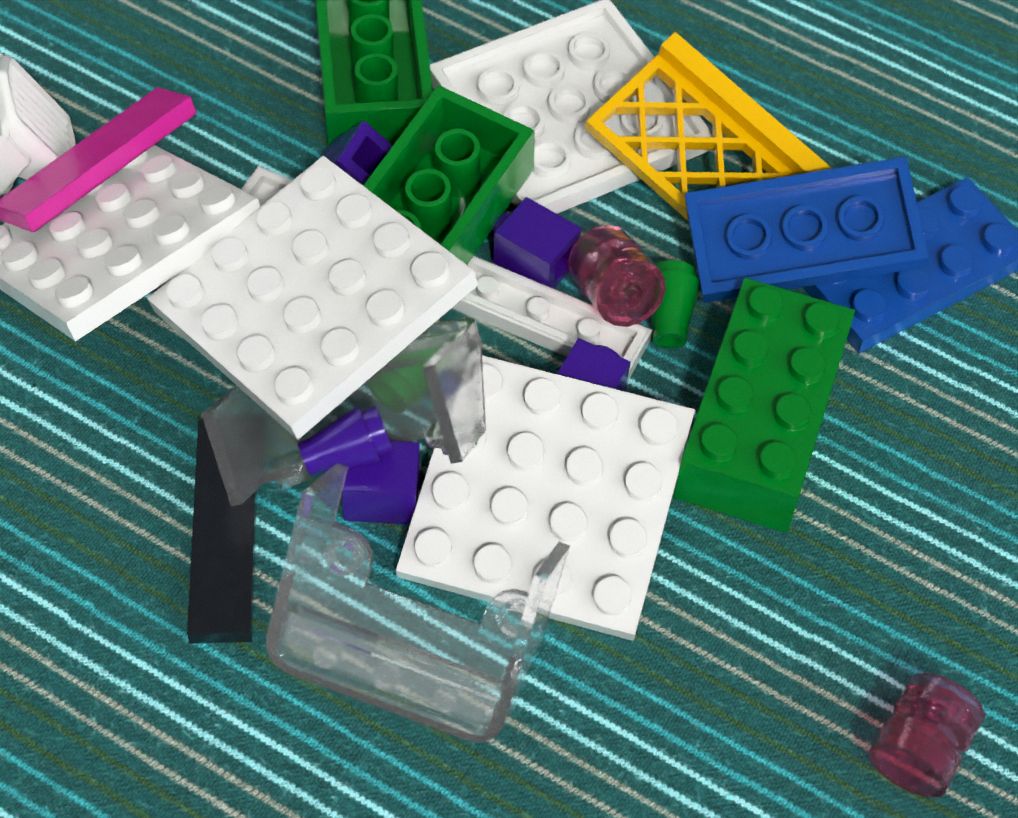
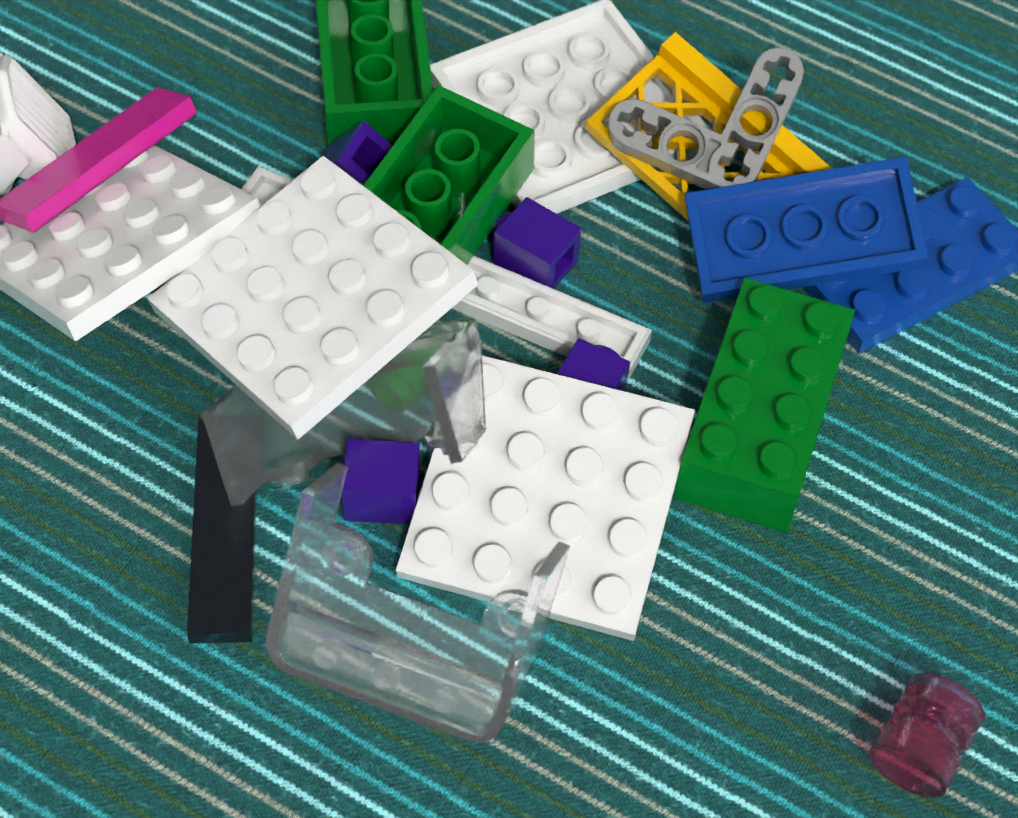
dark purple cone [297,405,394,477] -> none
clear pink wheel [568,225,666,327] -> none
green cone [645,260,700,348] -> none
none -> light grey beam [608,48,804,190]

